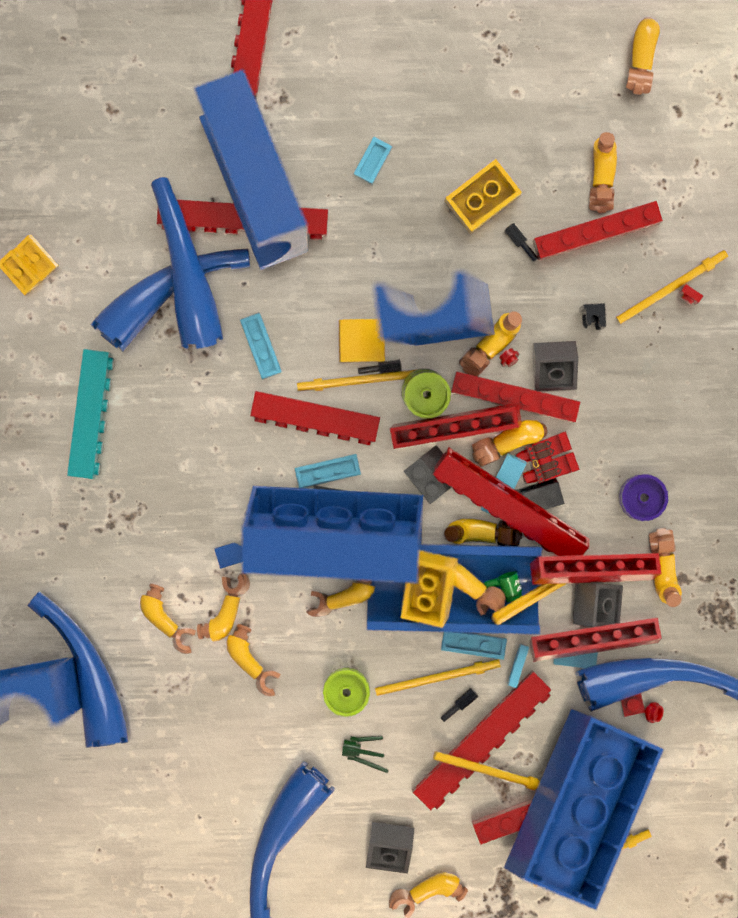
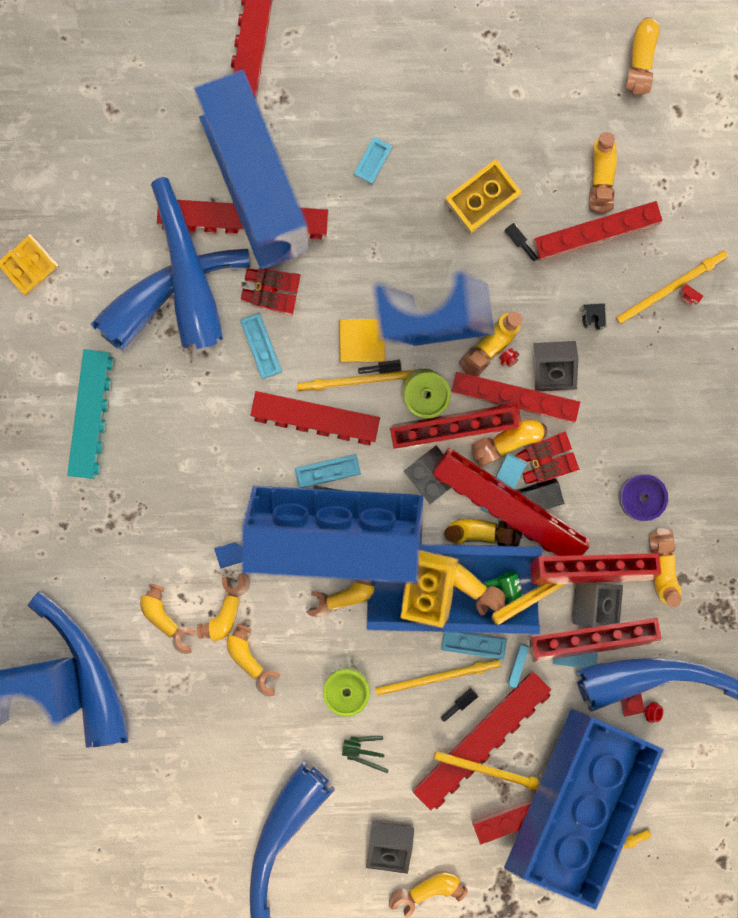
none -> red hips [241,268,301,316]

